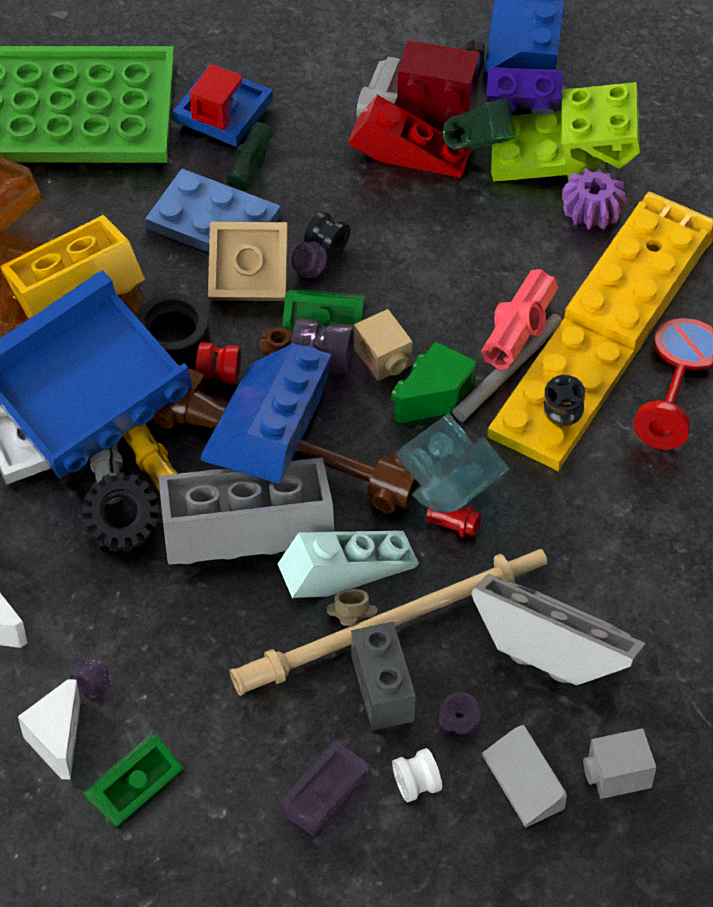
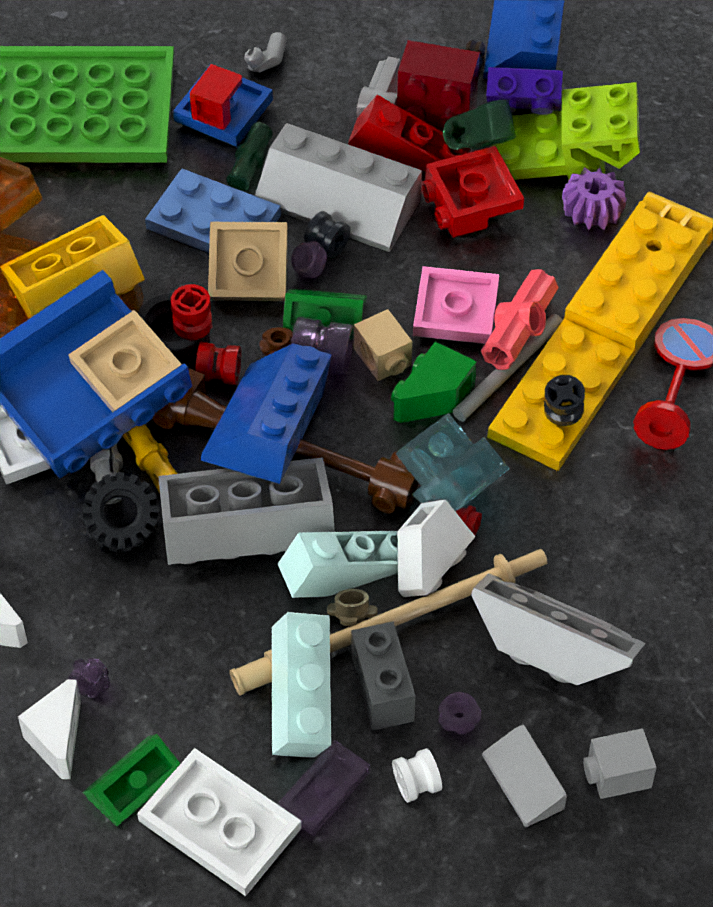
none -> tan plate [68,310,182,412]
none -> white plate [137,748,302,896]
none -> red wheel [171,284,212,340]
none -> light grey arm [244,32,287,73]
none -> light grey slope [255,123,422,252]
none -> light aqua brick [272,612,331,758]
none -> white slope [397,499,475,597]
none -> bright pink plate [413,266,499,344]
none -> red plate [421,146,524,238]

